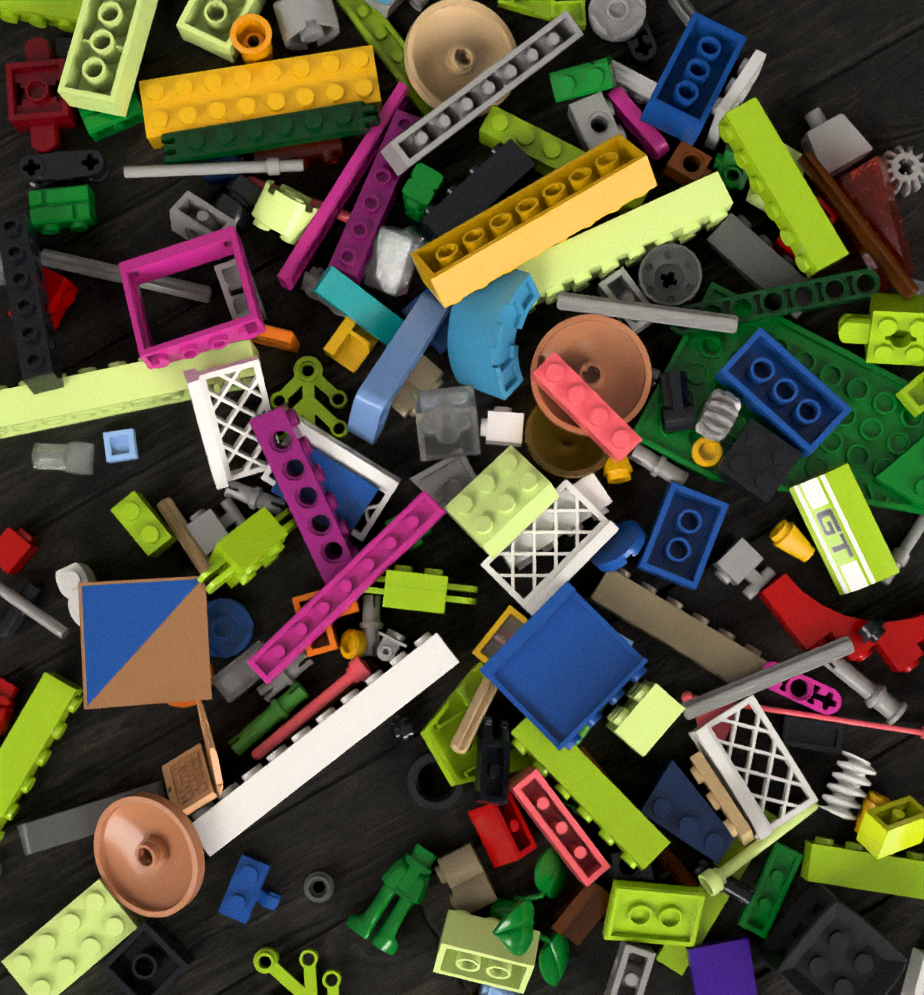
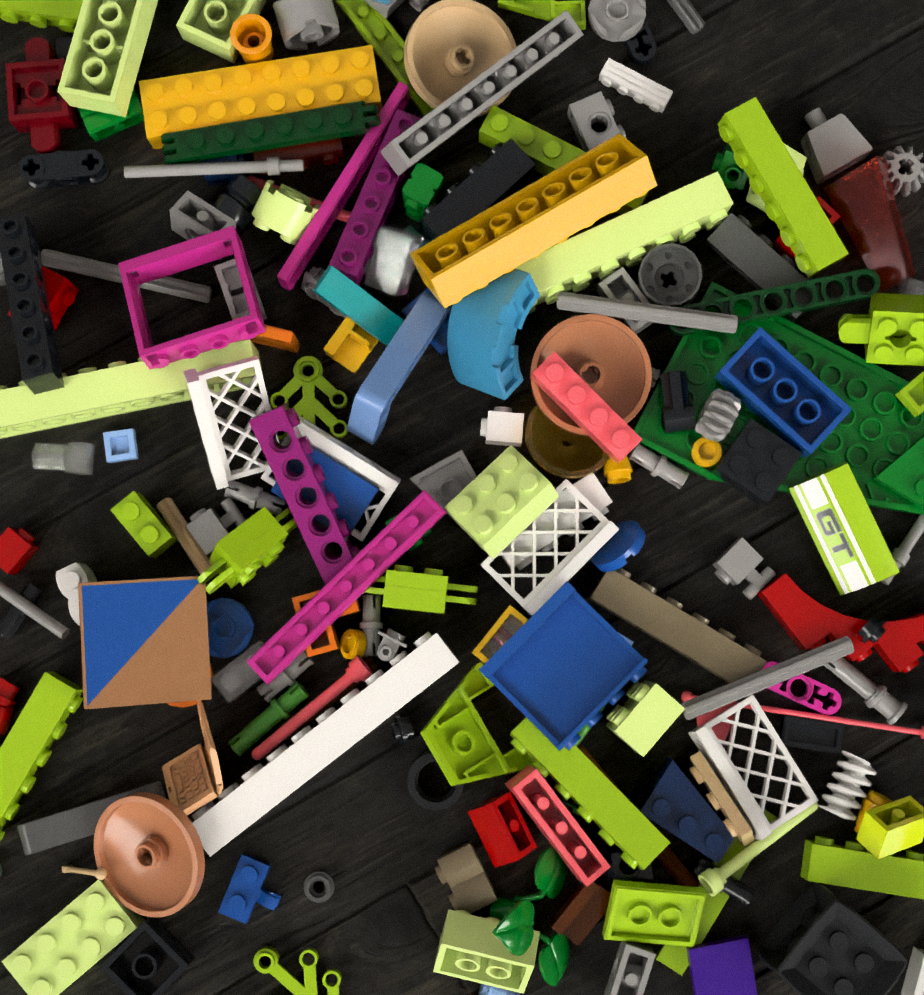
green brick [28,184,97,235] -> none
green piece [345,843,437,956] -> none
dark tan brick [390,355,444,419] -> none
clear brick [413,385,481,461] -> none
tan axle [450,676,498,754] -> none
black hinge [474,716,511,806] -> none
green brick [549,56,617,103] -> none
dark pink beam [604,86,670,160] -> none
blue brick [635,482,729,590] -> none
blue brick [640,11,747,146] -> none
dark orange brick [663,141,712,186] -> none
white wing [704,49,767,151] -> none
green tile [736,841,804,939] -> none
yellow cone [769,520,815,562] -> none
reddish brown axle [797,151,919,299] -> none
none -> tan hinge [62,865,107,880]

